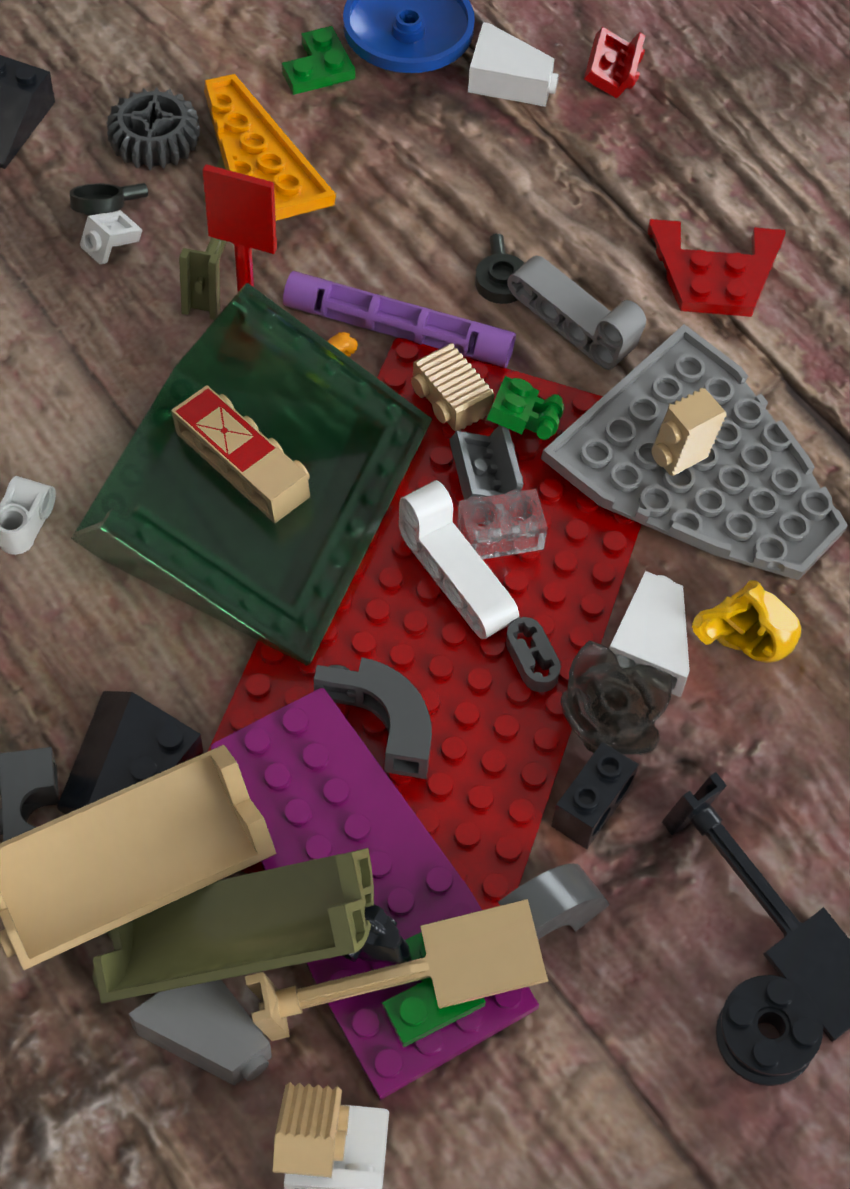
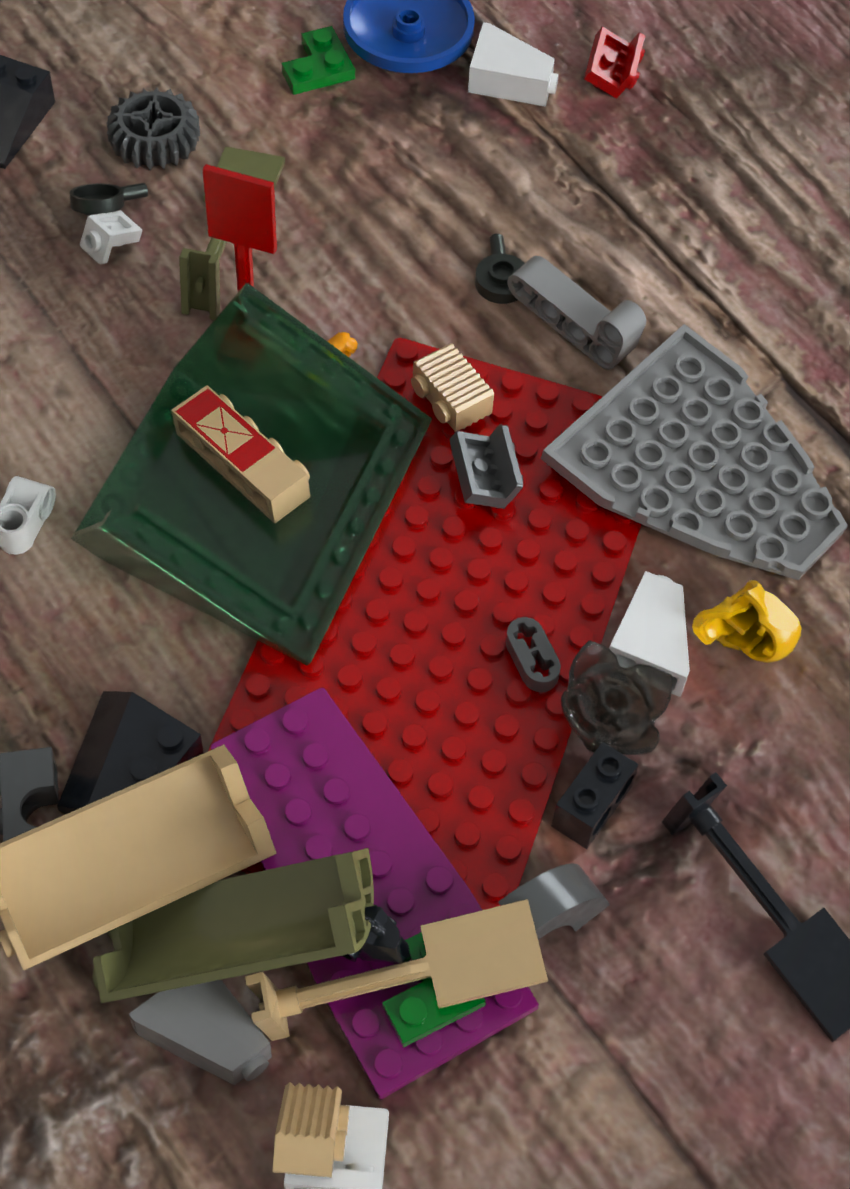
light orange wing [204,74,336,221] -> none
medium lavender piece [283,271,516,368] -> none
dark grey arch [314,657,432,779] -> none
white beam [399,480,520,639] -> none
clear brick [457,489,548,559] -> none
green plate [486,376,564,440] -> none
red wing [648,219,786,317] -> none
tan brick [651,388,727,476] -> none
black wheel [716,975,823,1086] -> none

